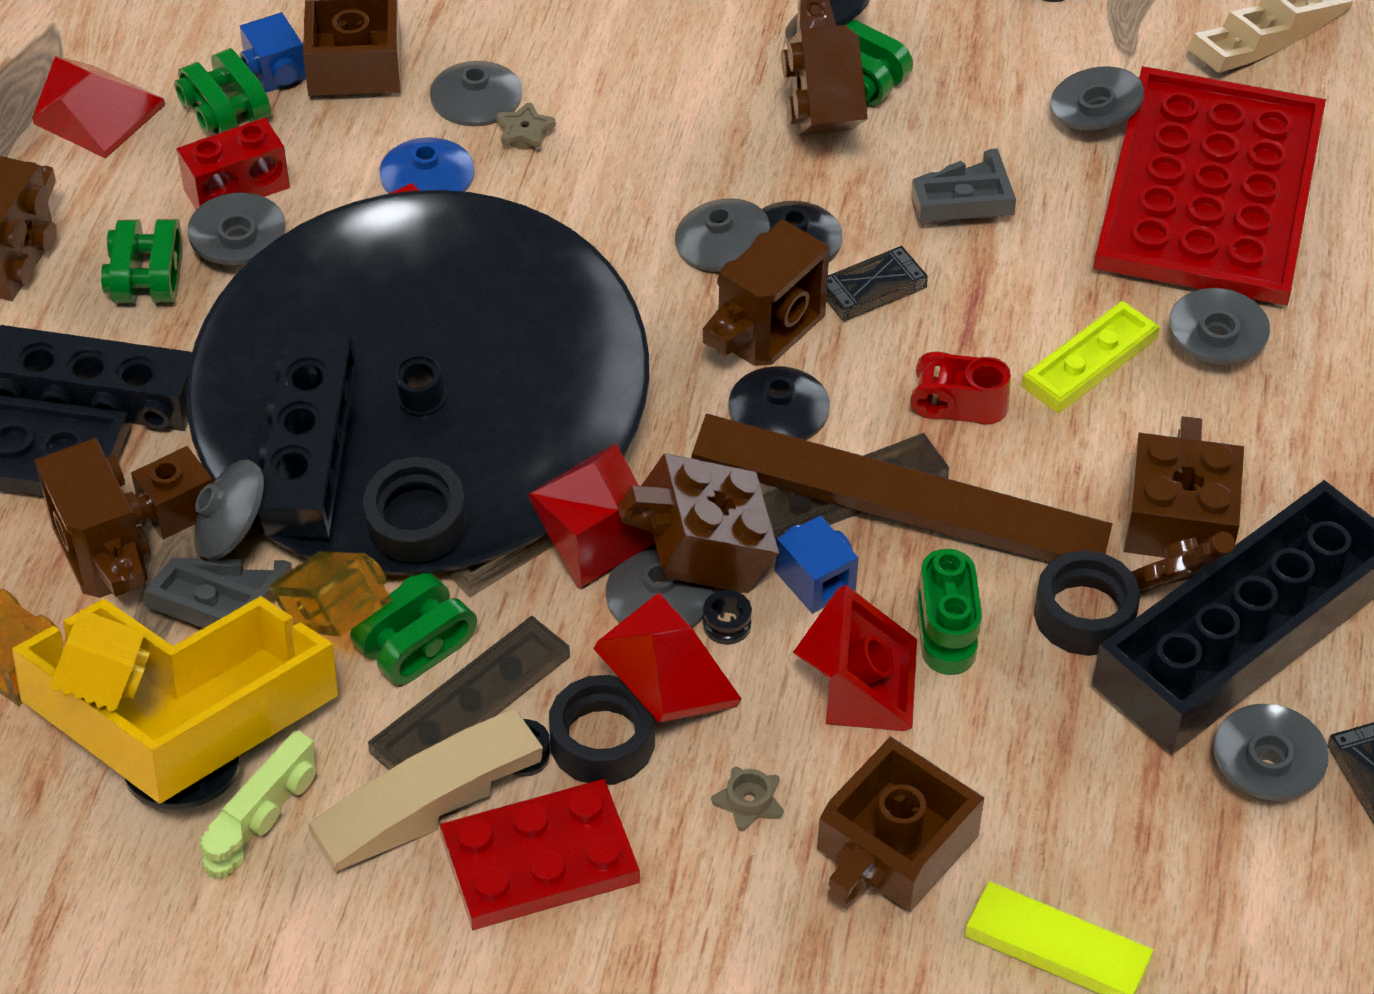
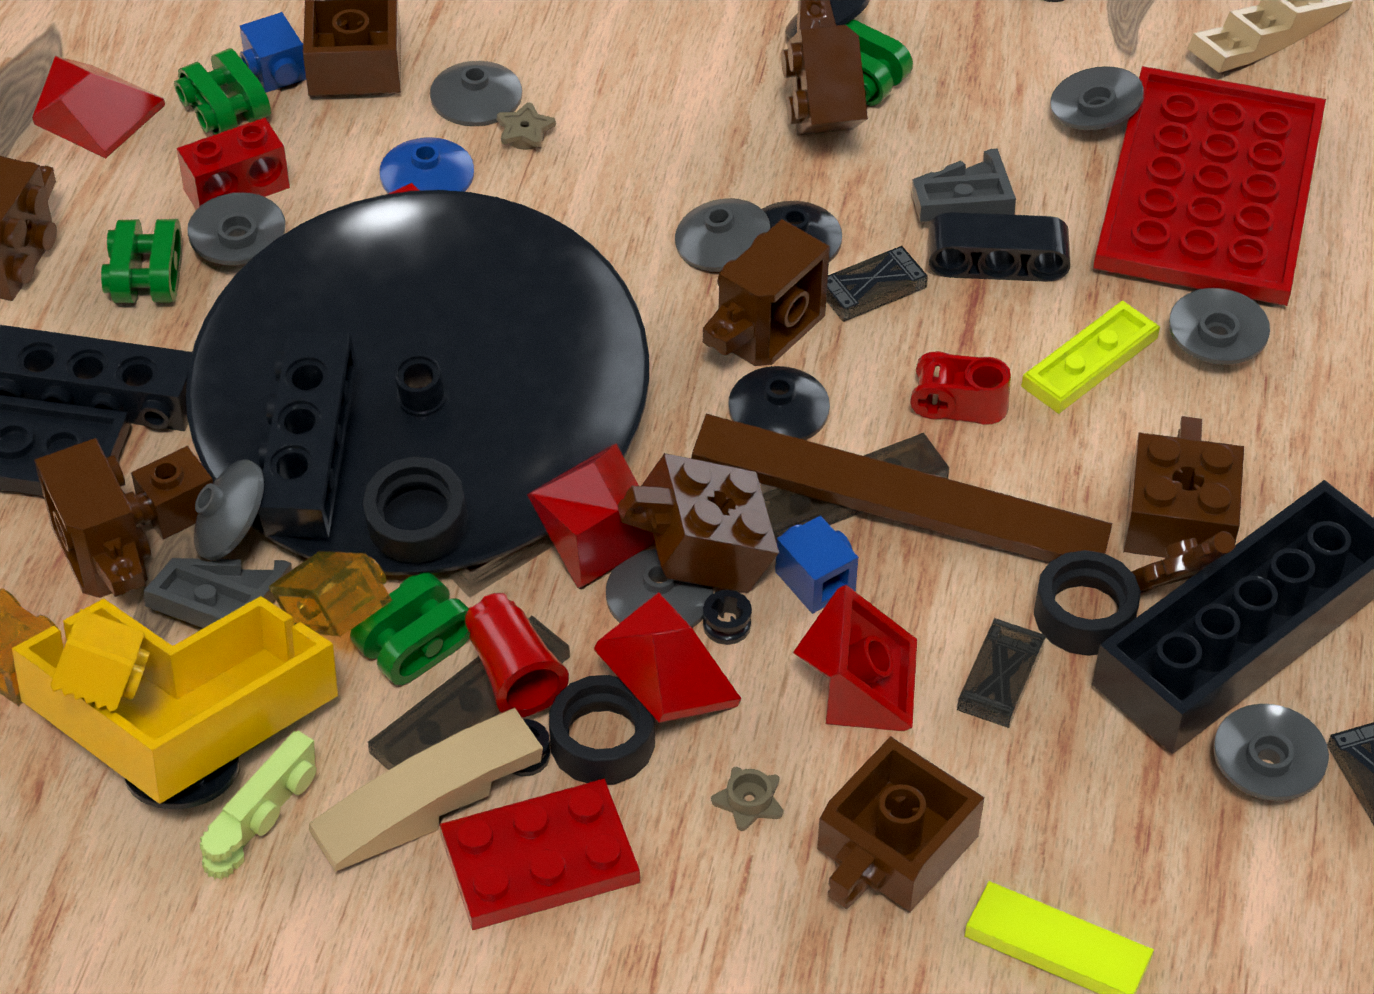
green brick [917,549,982,675] -> none
none -> red plant [465,593,569,717]
none -> black beam [928,212,1071,282]
none -> clear smoke tile [957,618,1046,728]

